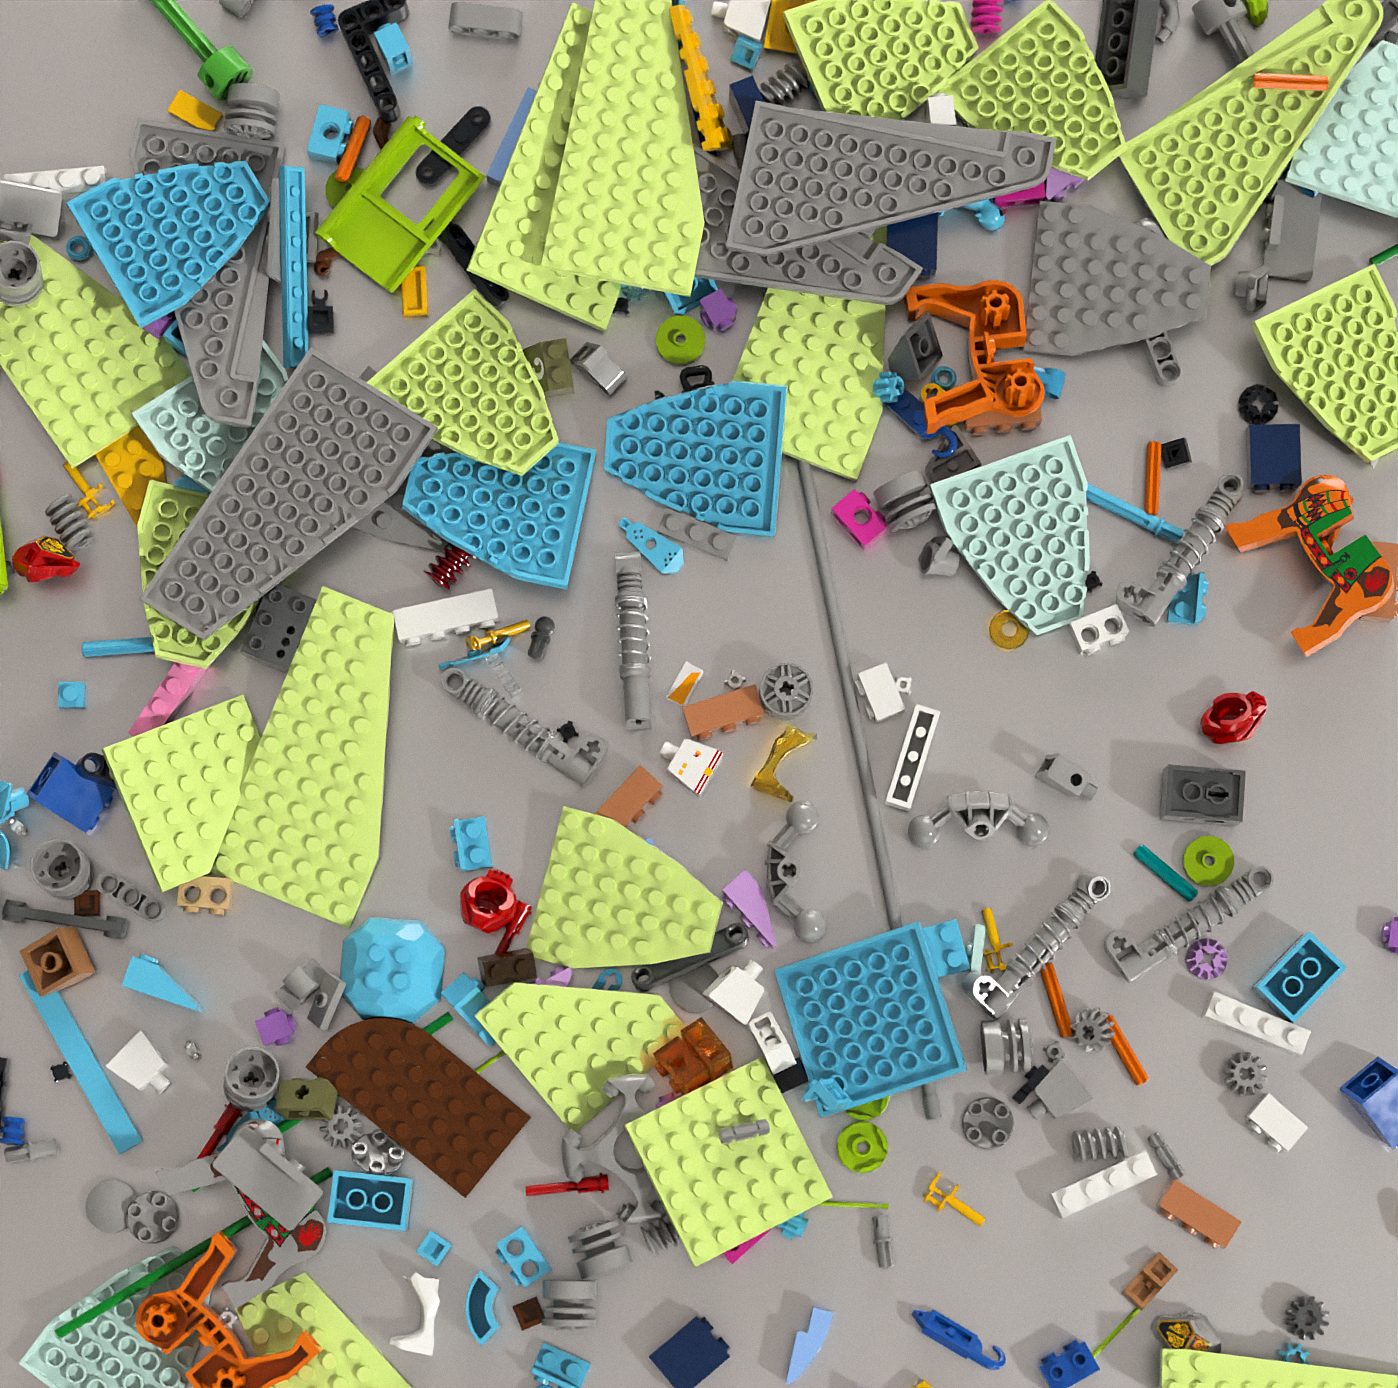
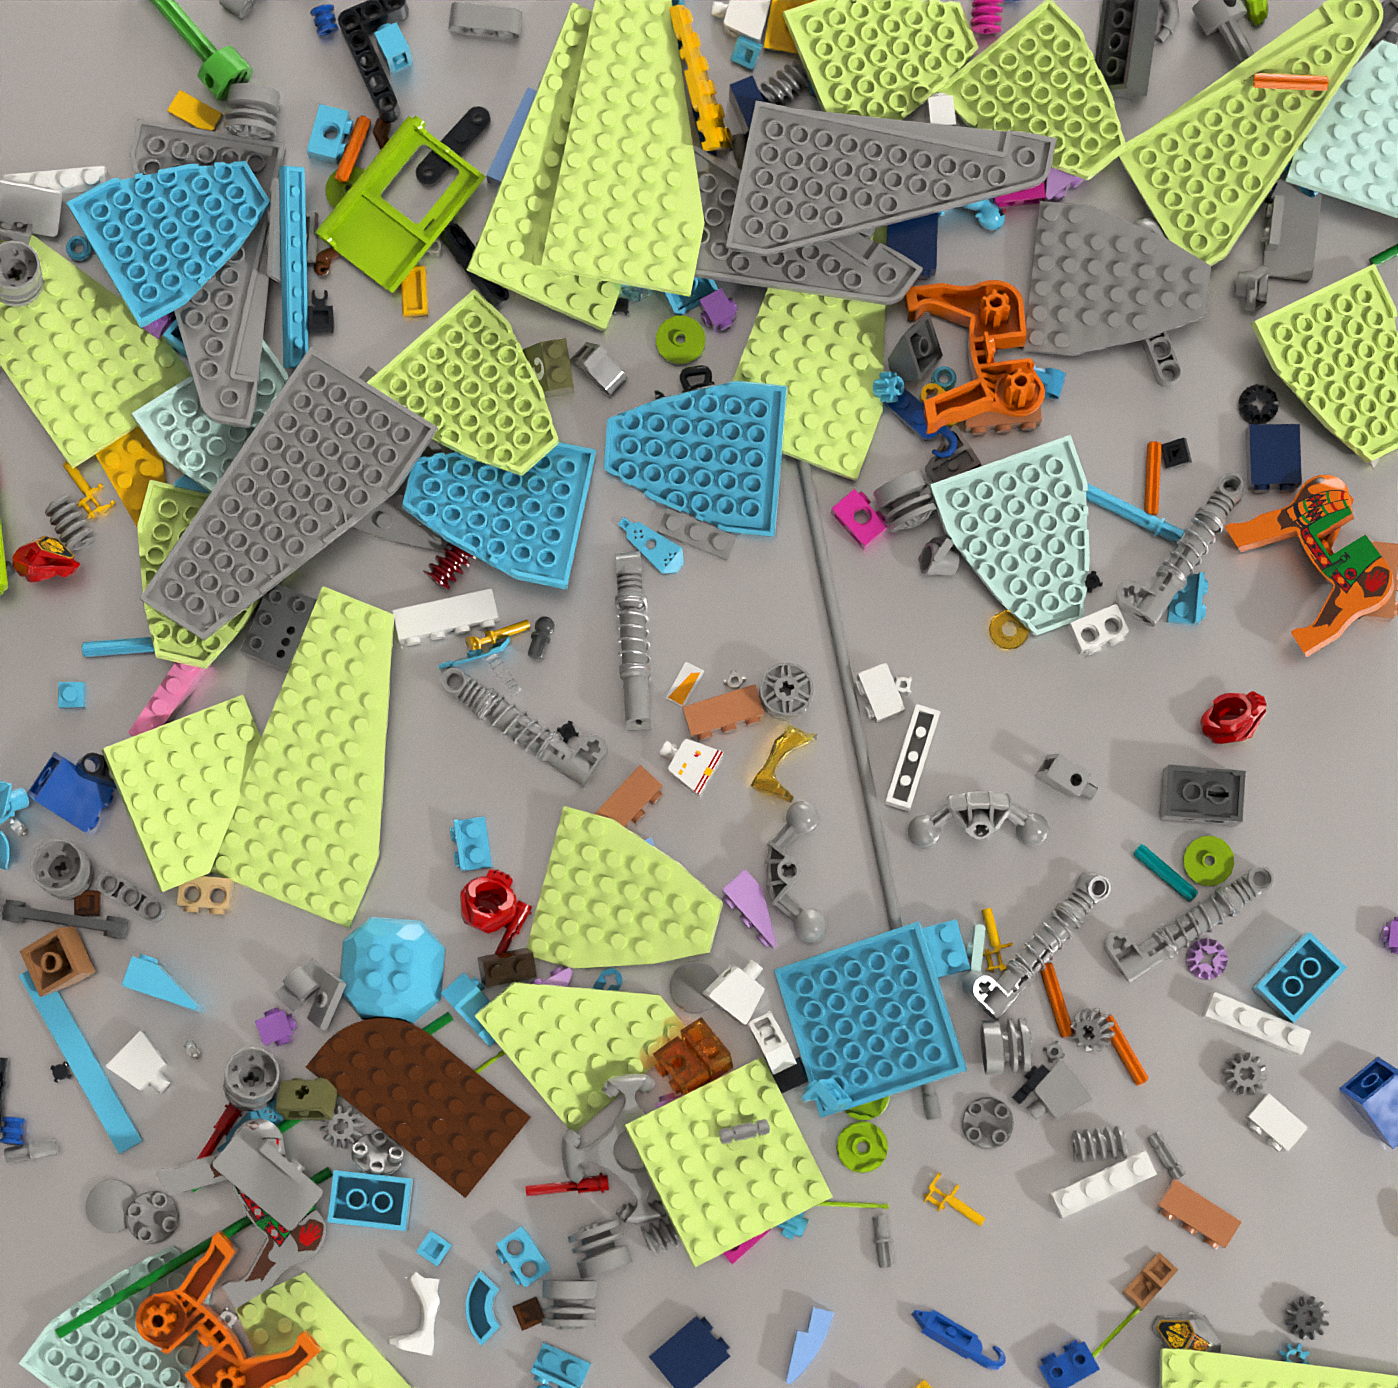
dark grey piece [631,923,749,992] -> none

